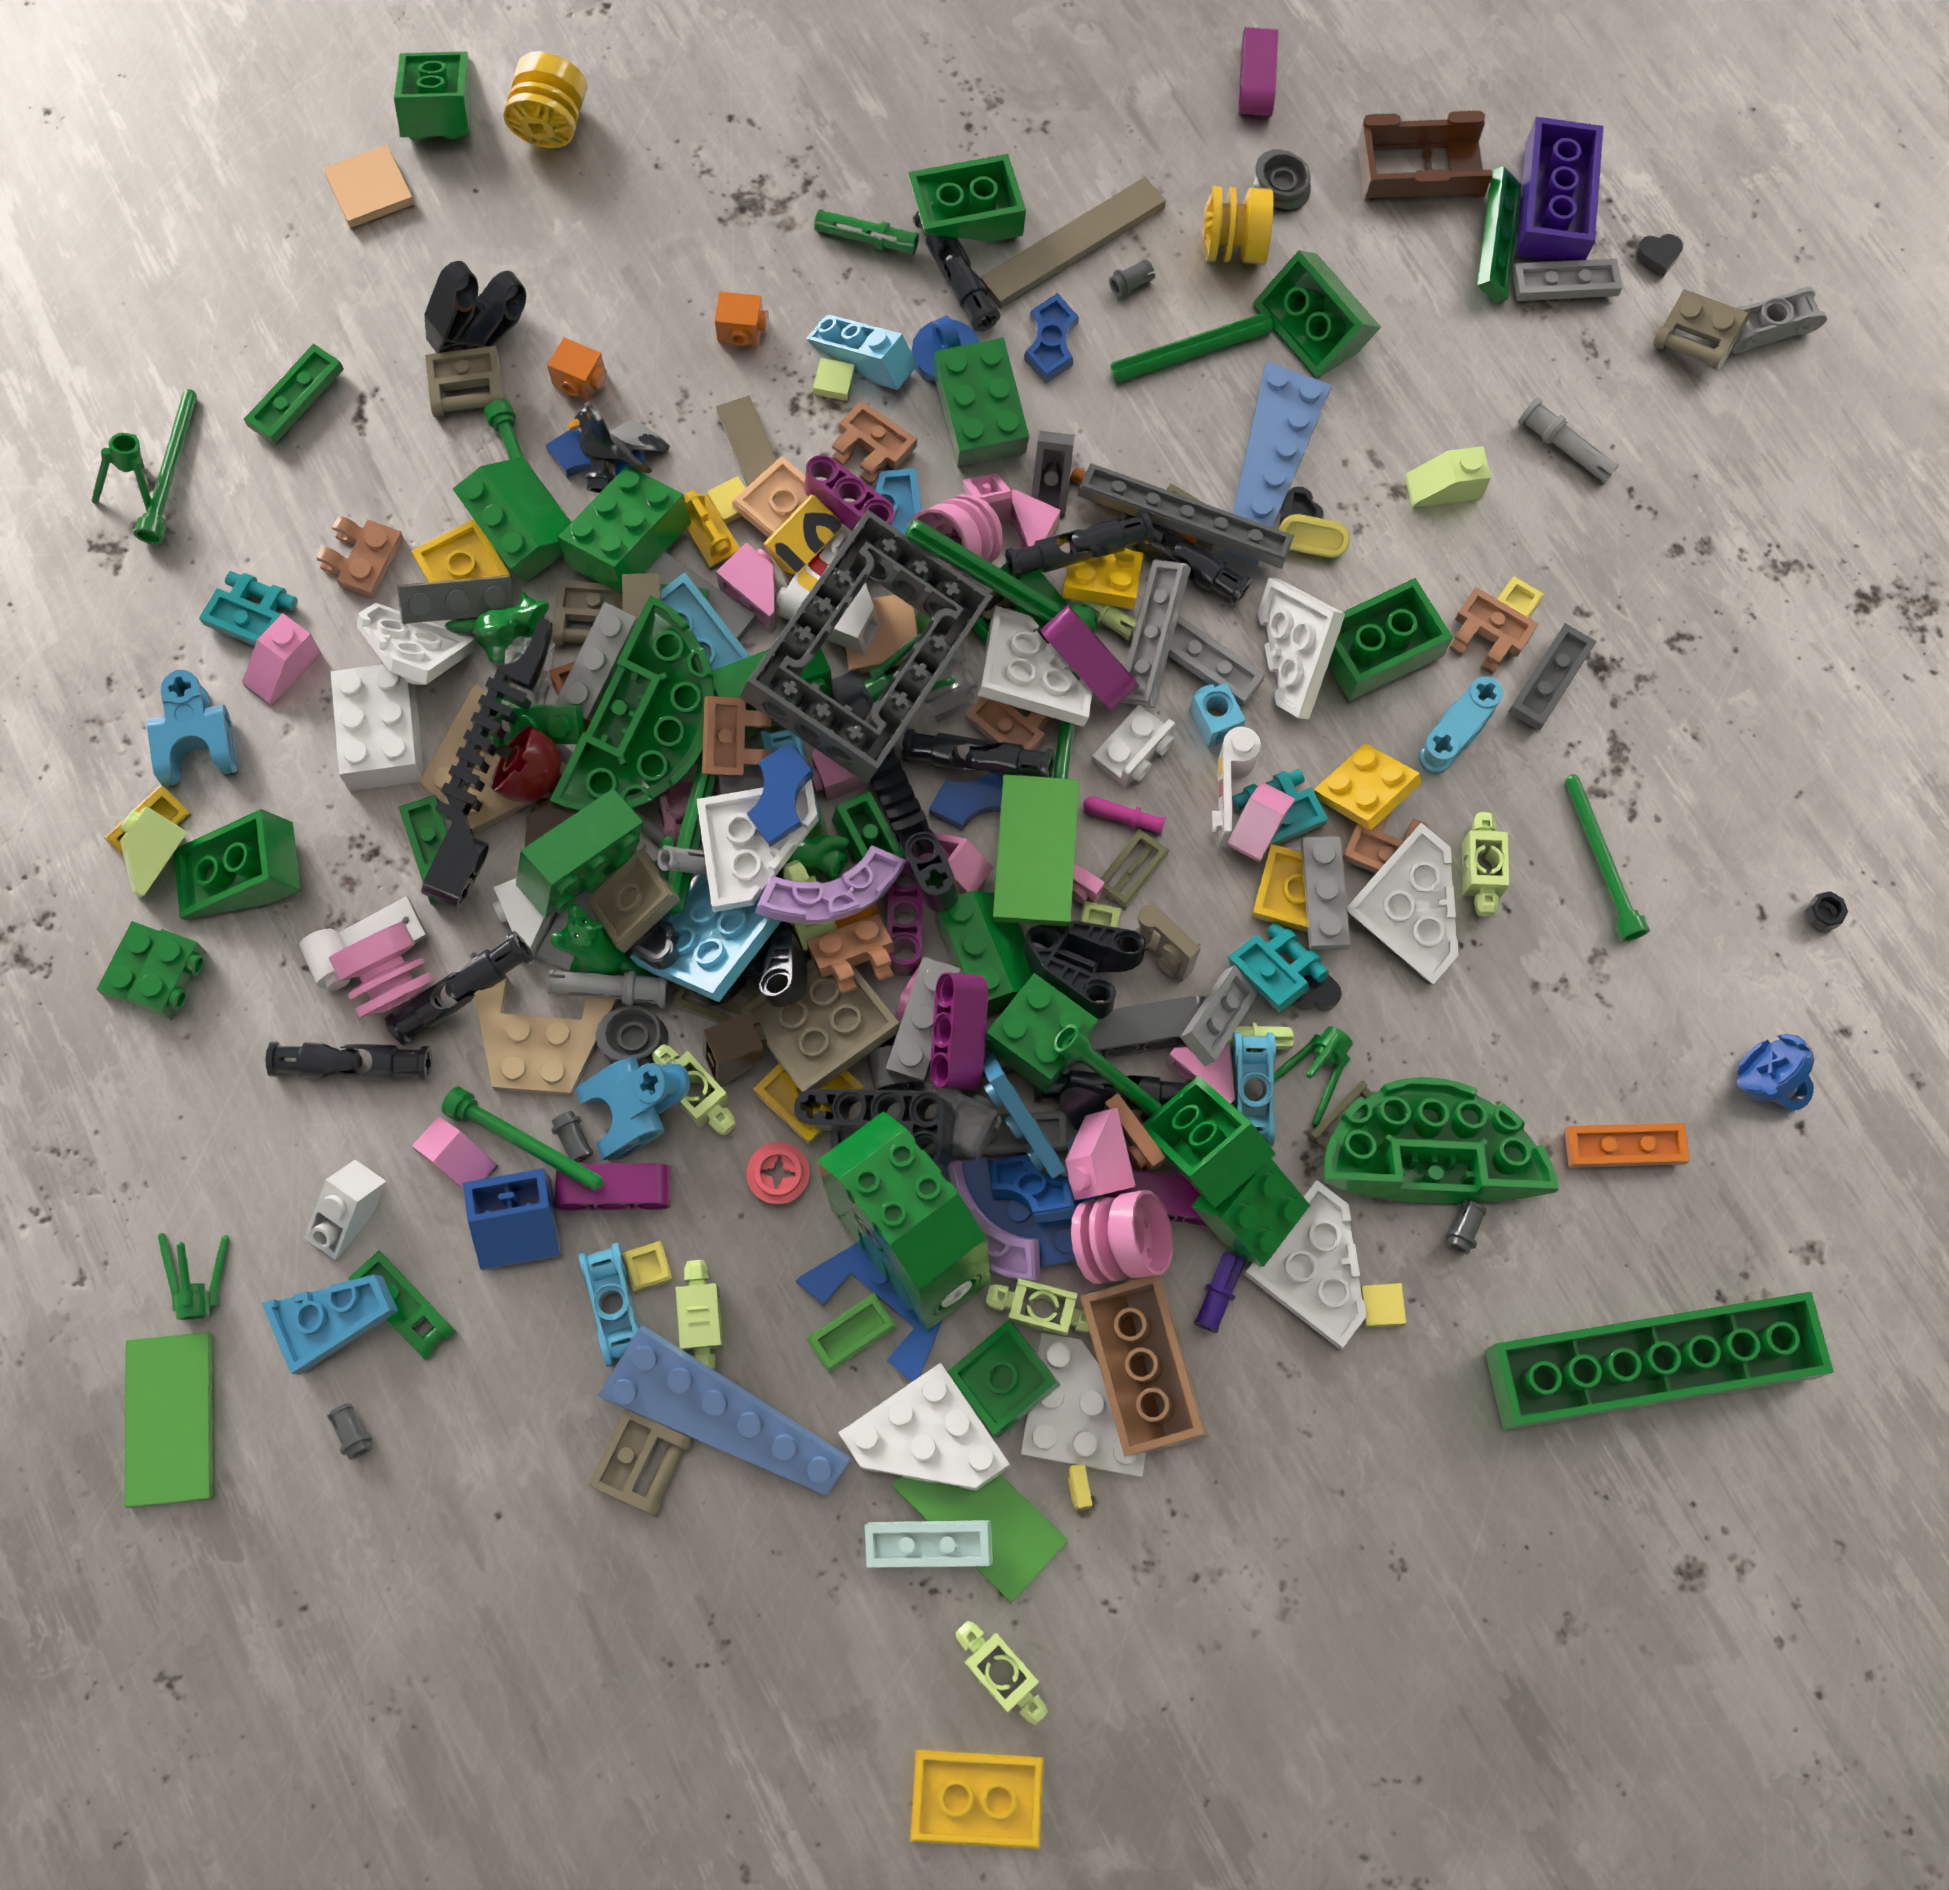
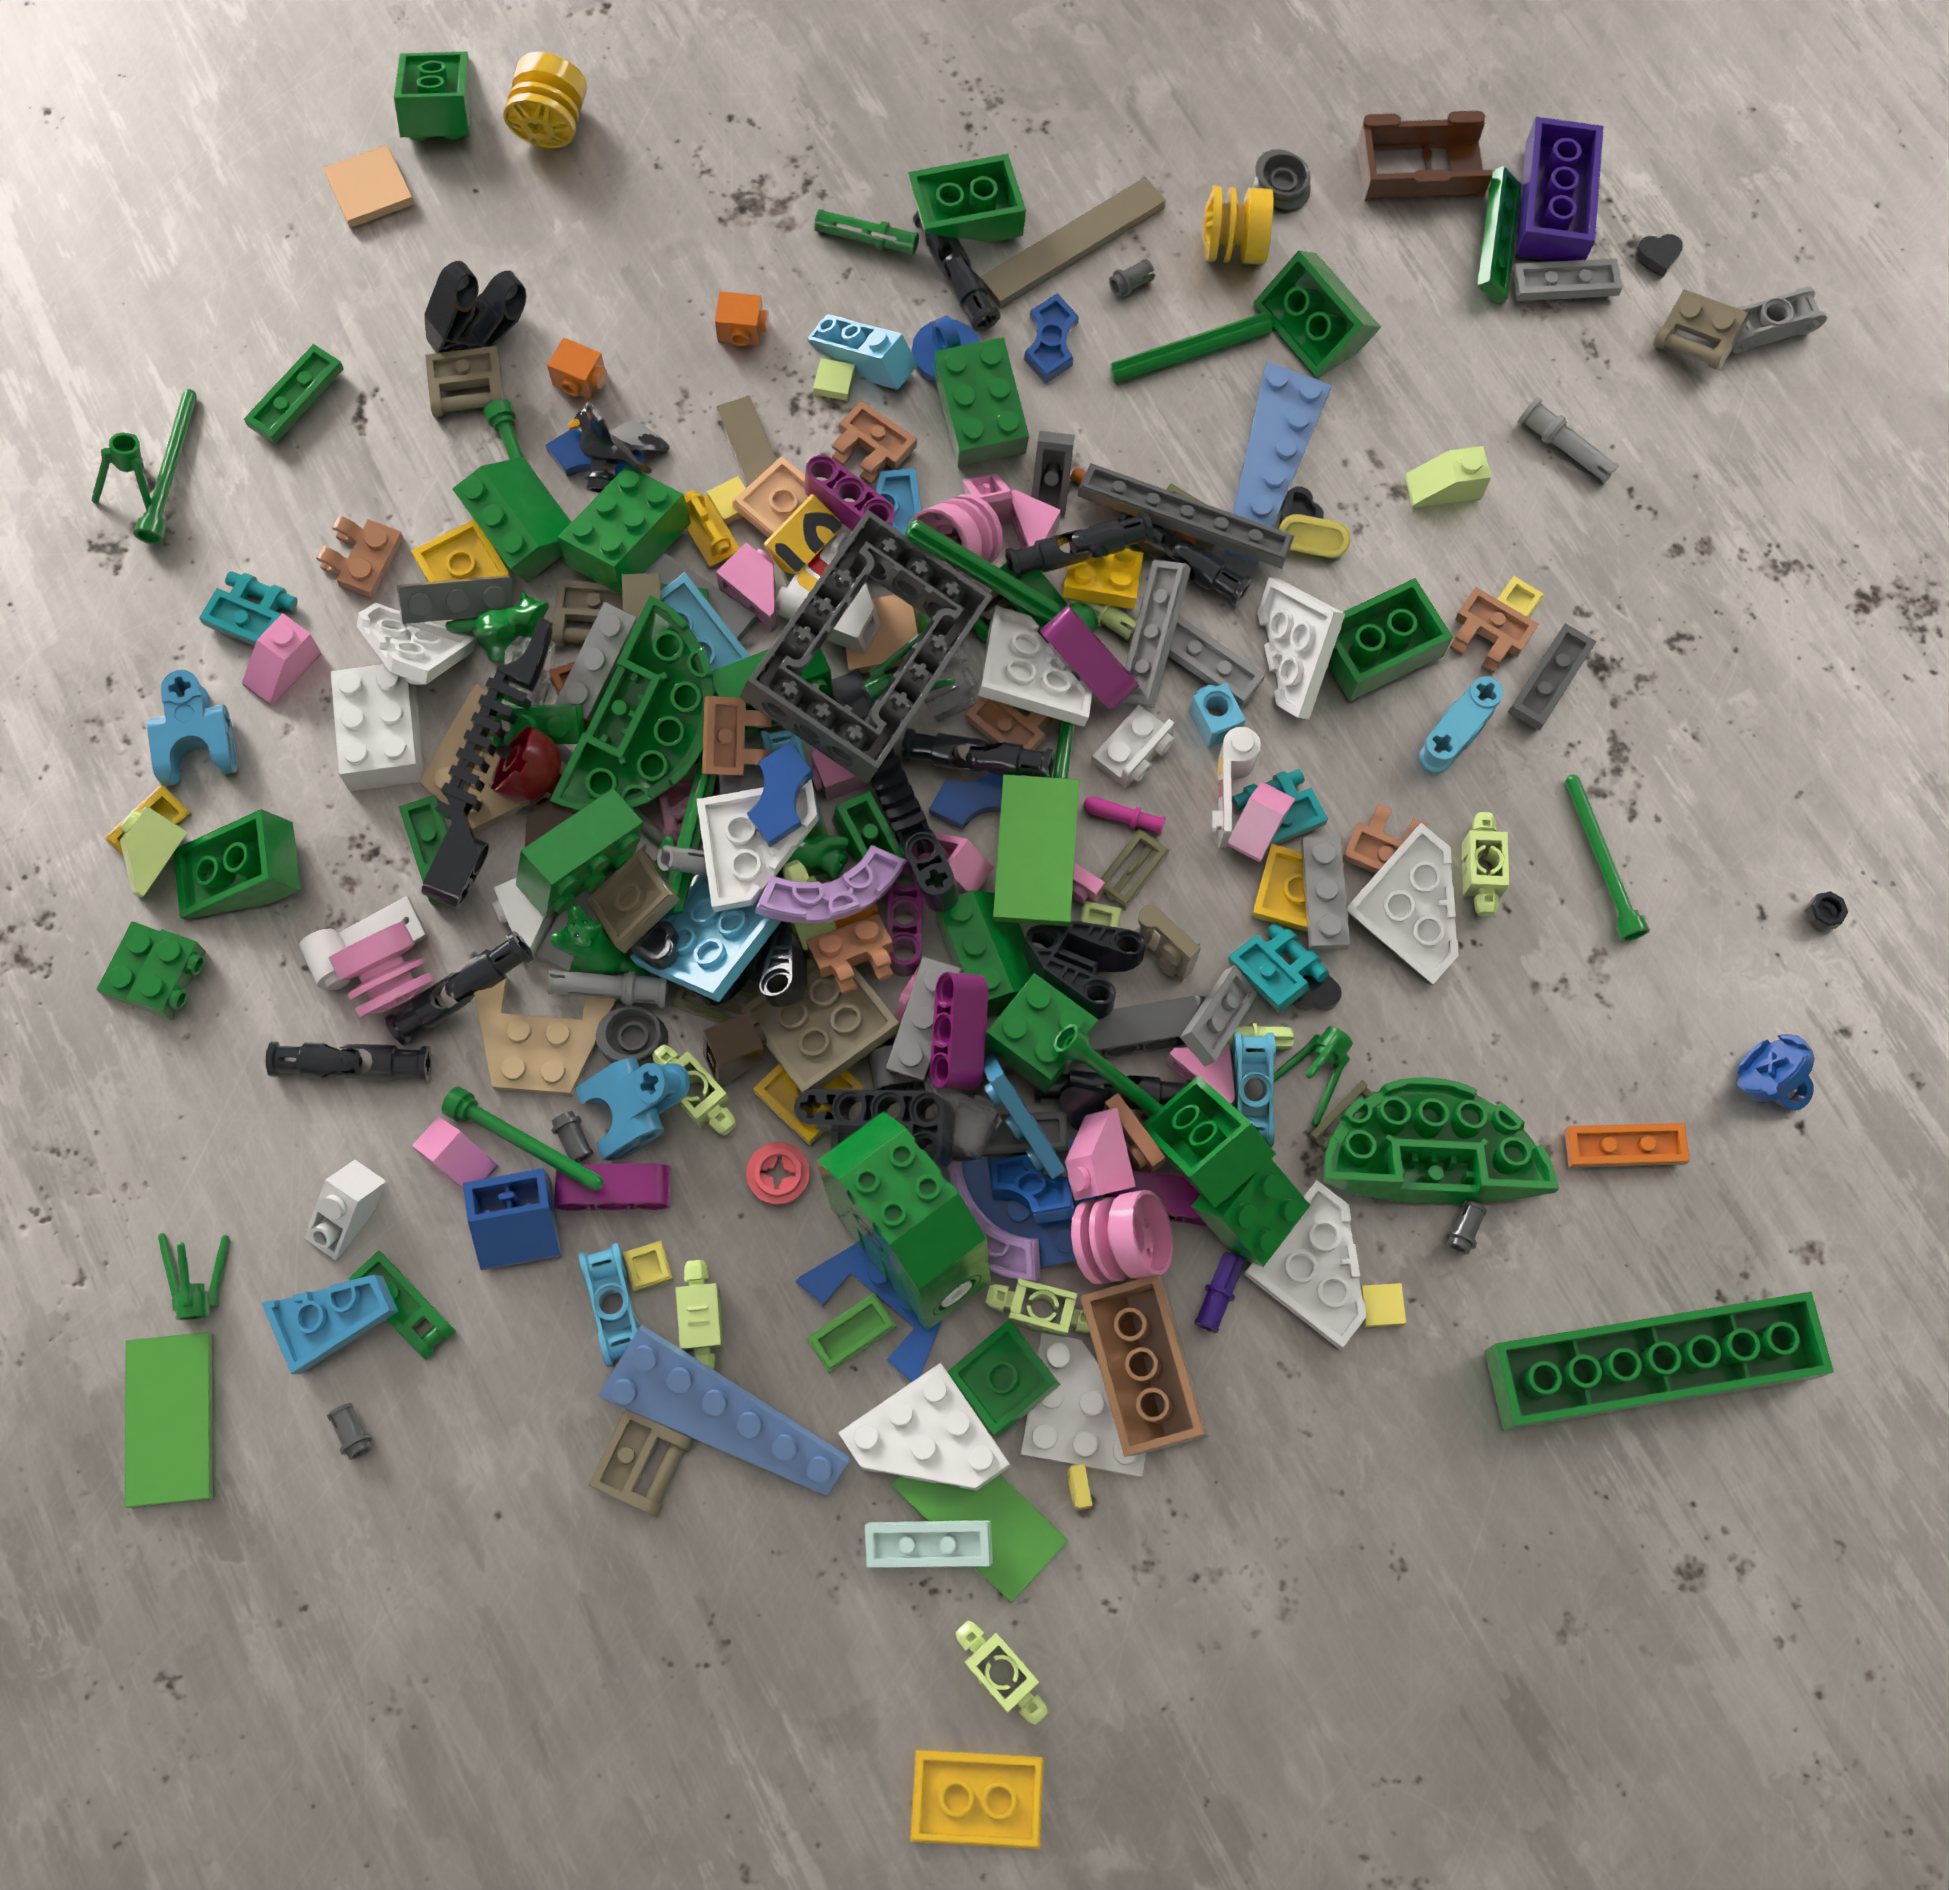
magenta beam [1238,27,1278,117] -> none
yellow plate [1314,743,1422,831] -> none

